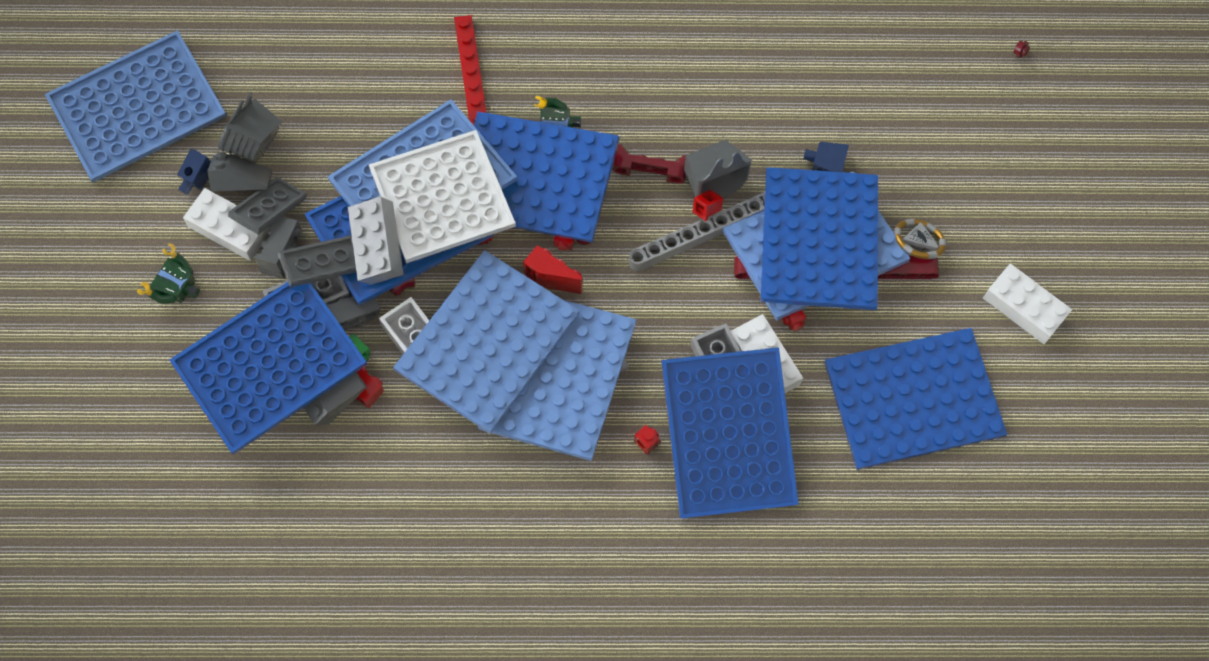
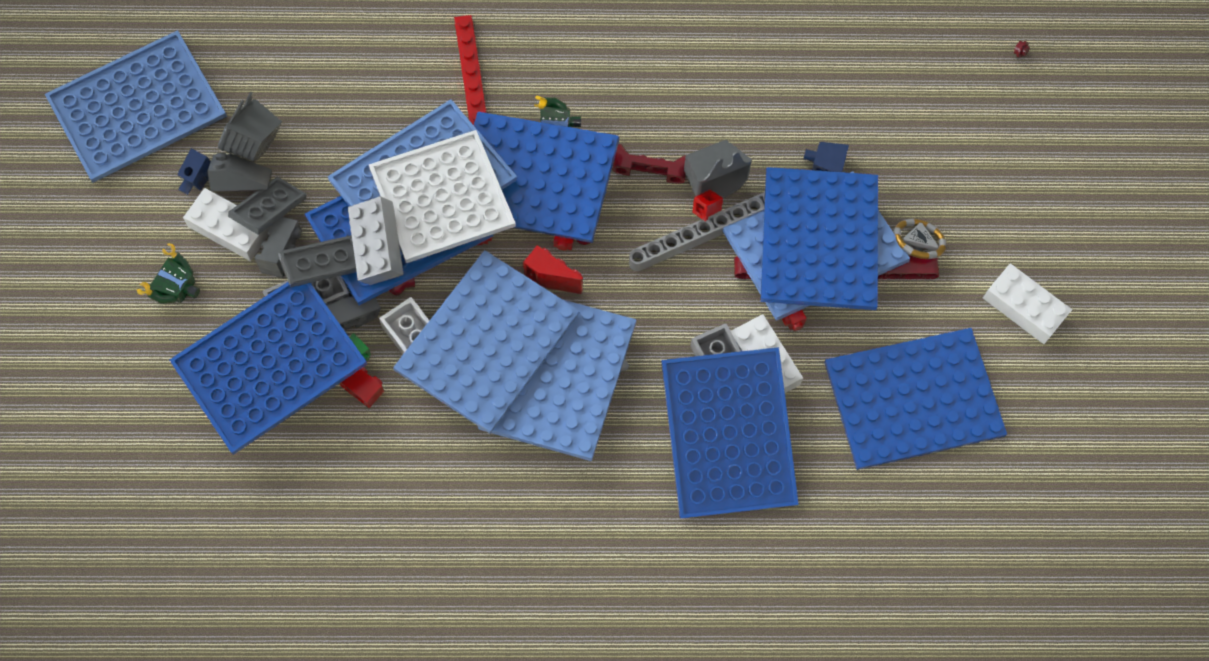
dark grey slope [304,372,367,425] -> none
red brick [634,425,662,455] -> none

